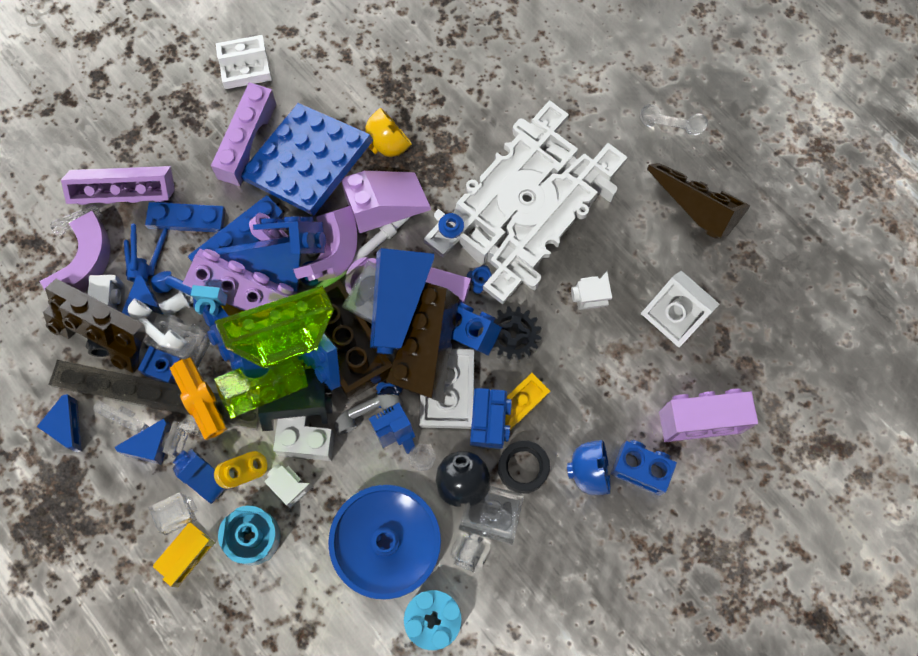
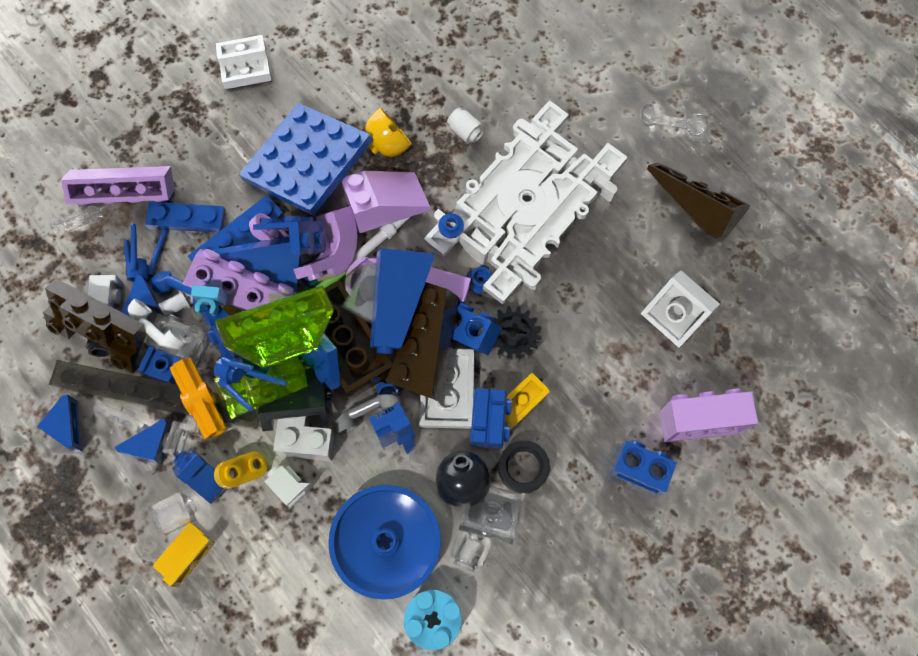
lavender arch [40,211,110,292] -> none
lavender arch [211,82,276,186] -> none
medium azure brick [218,506,281,566] -> none
blue cylinder [567,440,611,495] -> none
white window [571,271,612,310] -> none
none -> blue plant [214,357,287,411]
none -> white brick [447,108,483,143]

